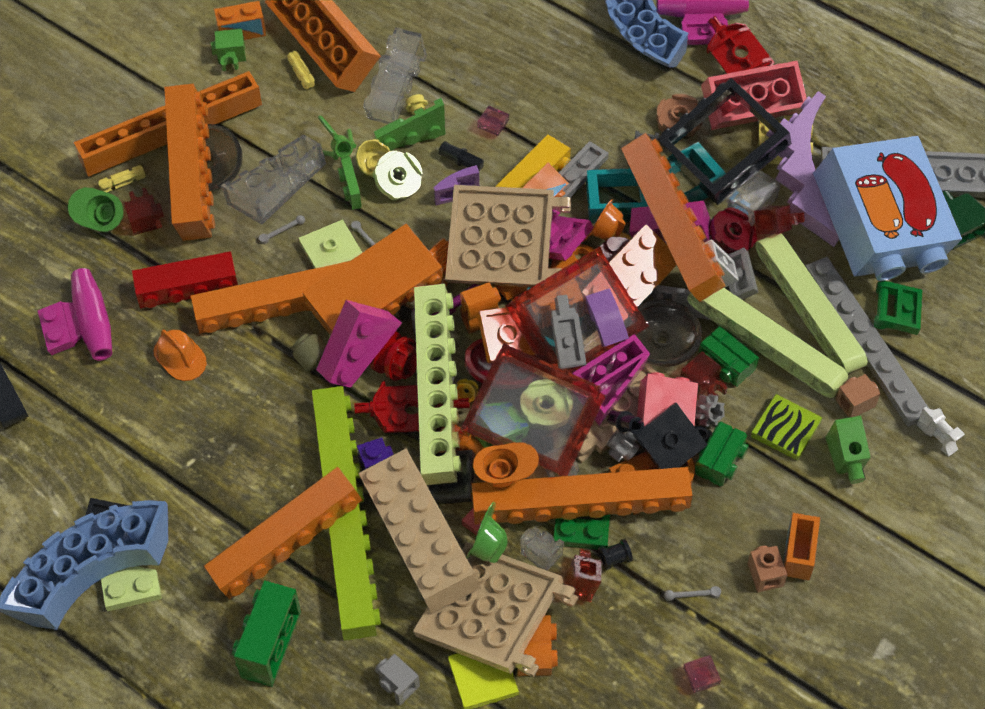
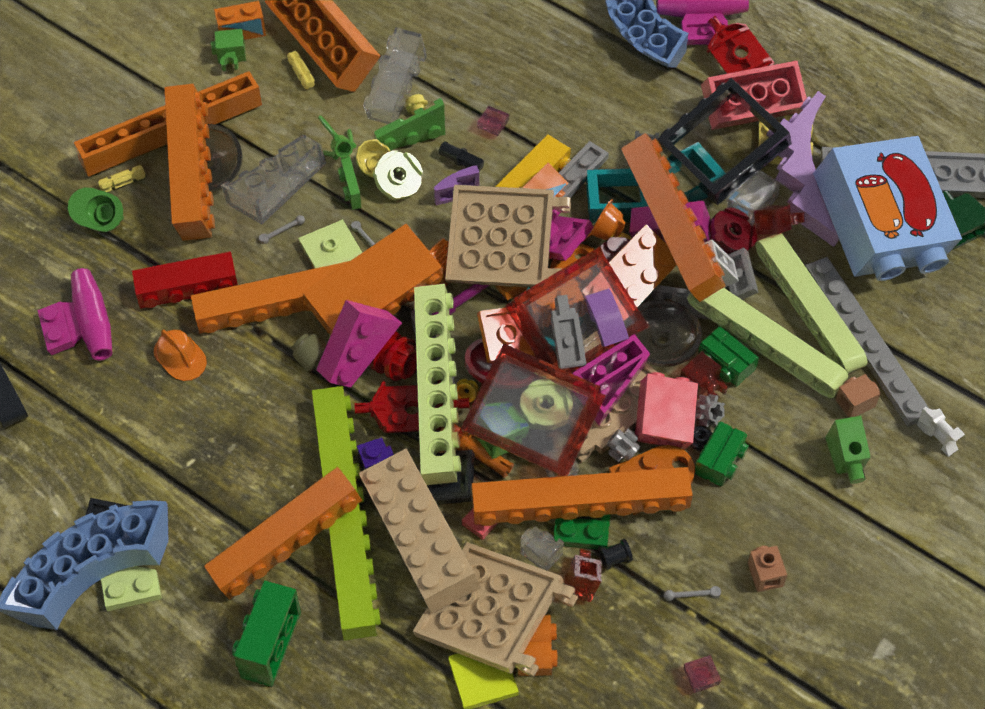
clear red brick [124,187,164,236] -> none
light grey brick [375,654,420,706] -> none
orange brick [460,282,501,334] -> none
bright green piece [466,502,508,563] -> none
orange piece [473,442,539,488] -> none
black axle [607,410,644,434] -> none
black plate [633,402,707,469] -> none
nougat plate [656,94,703,138] -> none
lime tile [751,394,823,461] -> none
orange brick [783,513,820,580] -> none
green plate [873,281,923,335] -> none

